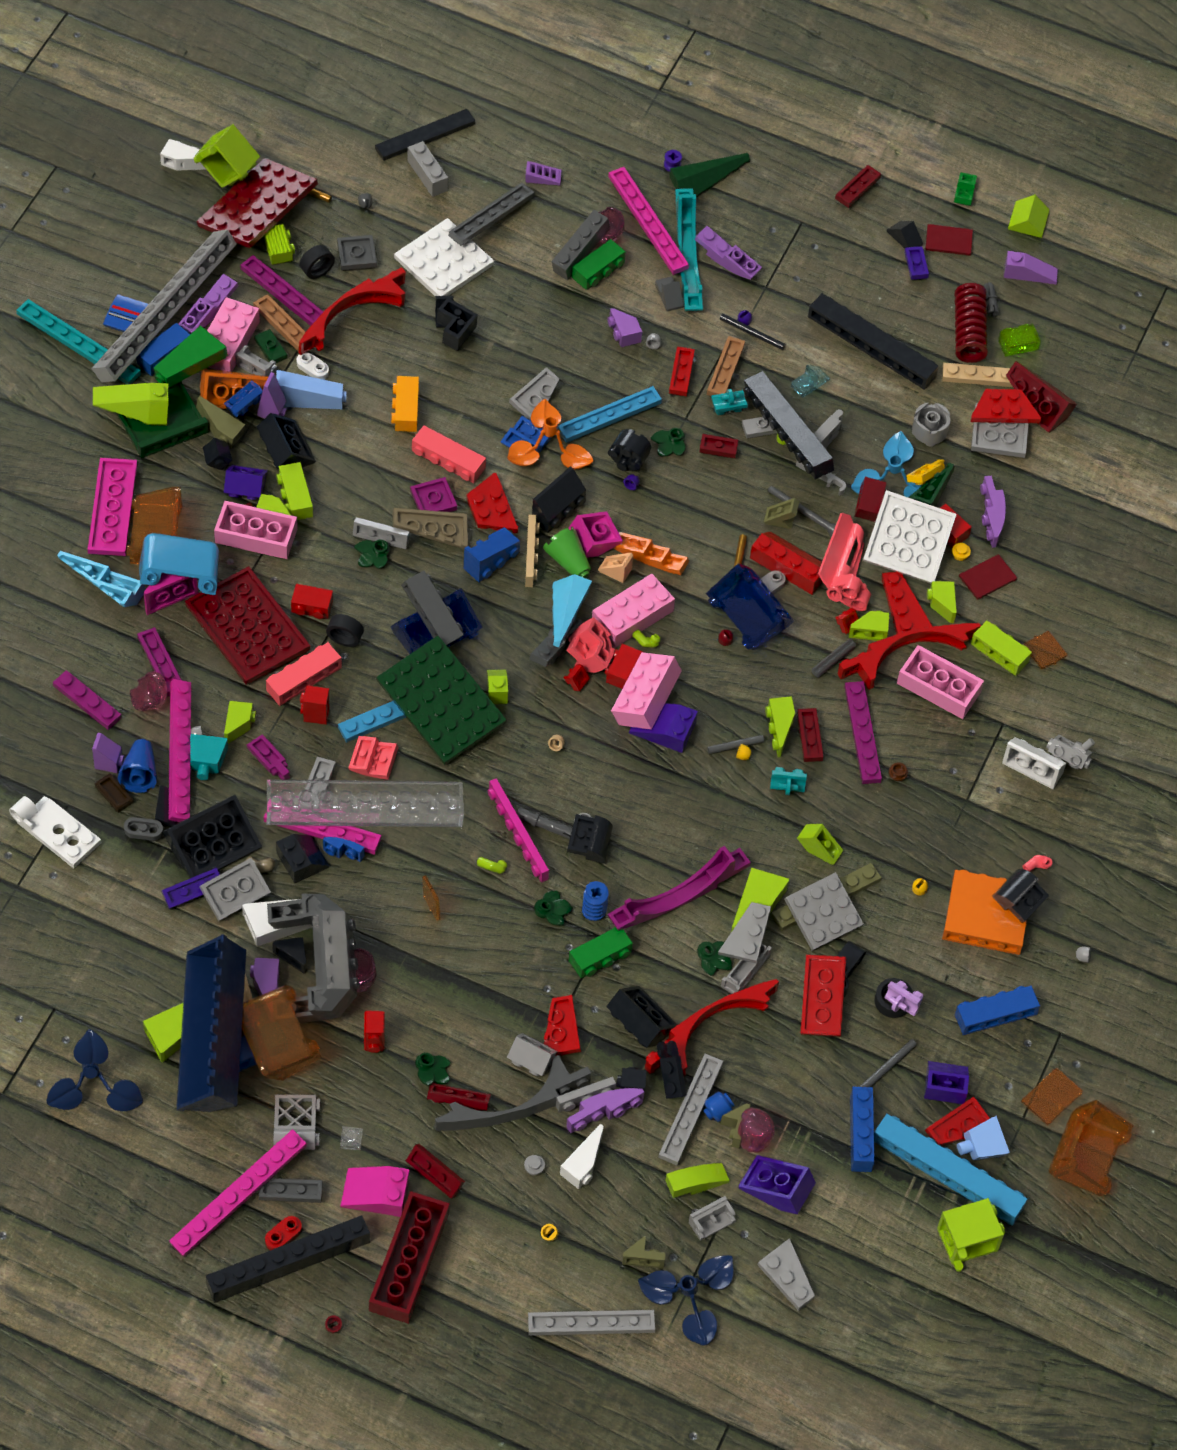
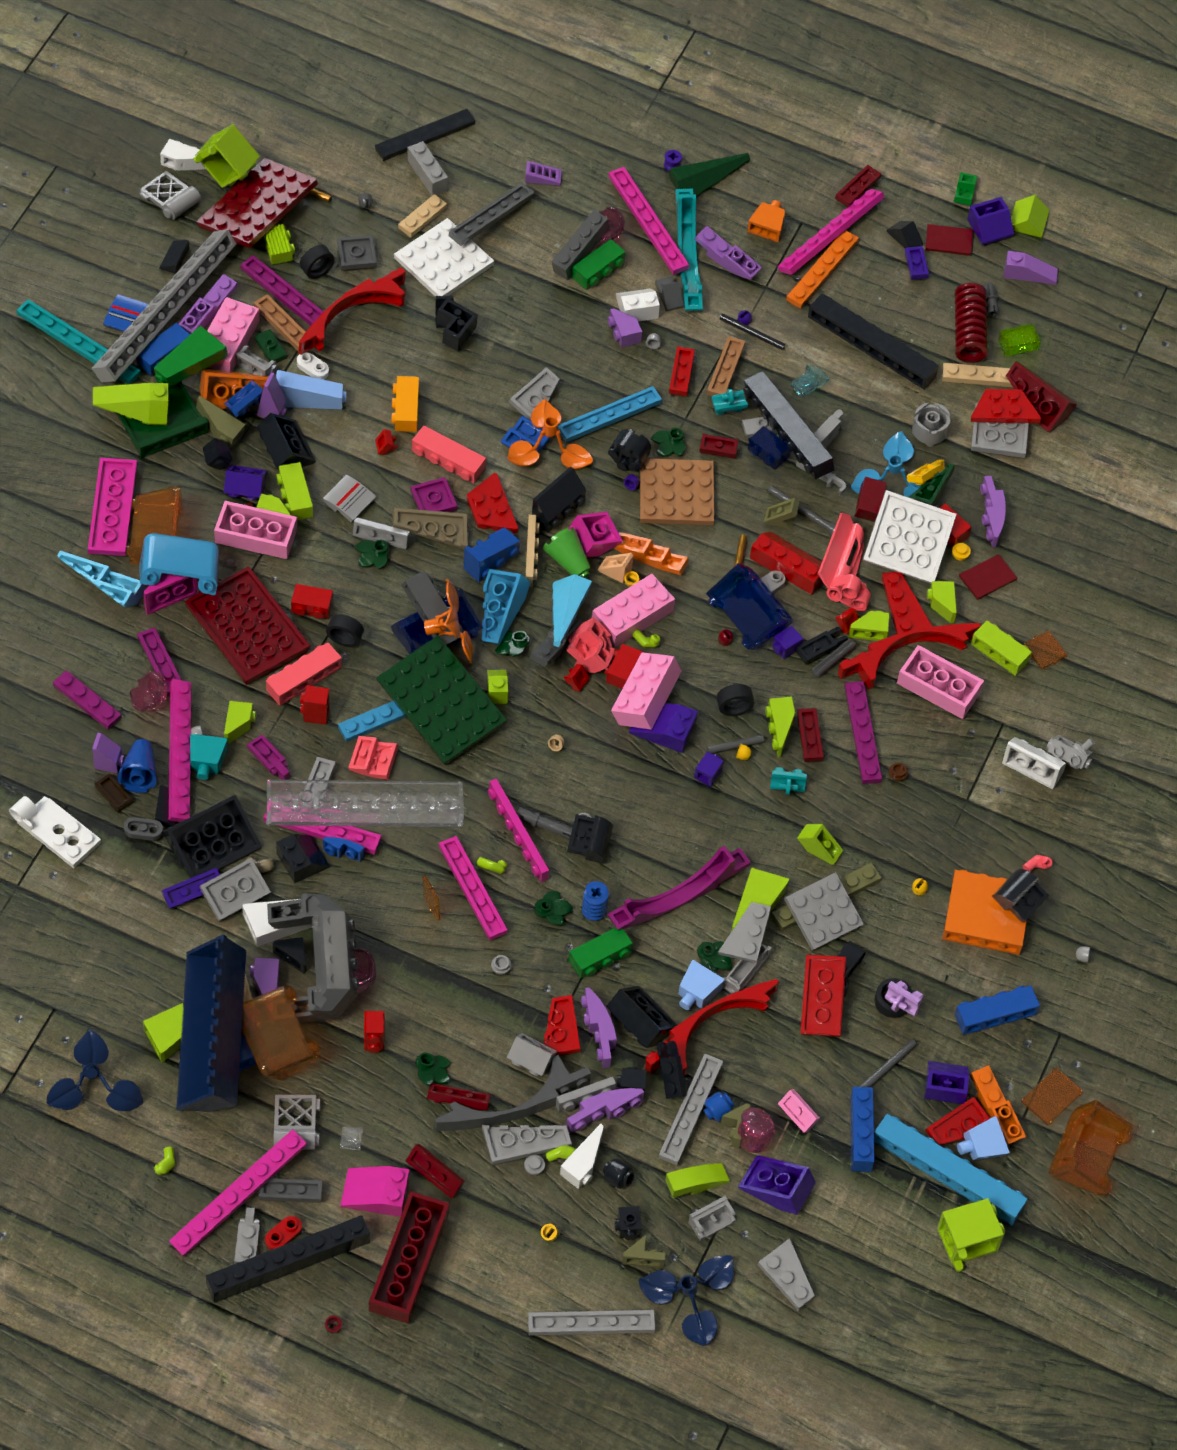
none -> light grey piece [140,171,201,220]
none -> lime arm [154,1147,175,1175]
none -> black slope [159,240,190,274]
none -> light grey hinge [234,1207,260,1264]
none -> light grey slope [322,475,376,522]
none -> red tile [375,429,398,455]
none -> tan plate [398,194,447,238]
none -> orange plant [424,579,473,664]
none -> dark pink plate [439,836,508,941]
none -> dark azure wedge [482,569,531,645]
none -> light grey wing [482,1125,572,1165]
none -> light grey plate [491,955,511,975]
none -> dark green plate [495,631,530,657]
none -> lime arm [546,1145,576,1162]
none -> medium lavender slope [581,988,617,1068]
none -> black head [603,1159,635,1189]
none -> black brick [615,1206,641,1240]
none -> white slope [616,288,660,321]
none -> yellow hinge [624,571,639,587]
none -> medium nougat plate [640,458,714,525]
none -> light blue torso [678,960,725,1010]
none -> dark purple brick [694,752,724,787]
none -> black tyre [716,684,754,716]
none -> orange torso [747,200,785,242]
none -> clear blue brick [748,426,790,470]
none -> dark purple brick [772,626,803,659]
none -> dark pink plate [778,189,885,275]
none -> bright pink plate [778,1089,820,1133]
none -> orange plate [786,230,859,309]
none -> black hinge [795,627,848,664]
none -> dark purple slope [967,197,1014,245]
none -> orange slope [969,1065,1026,1145]

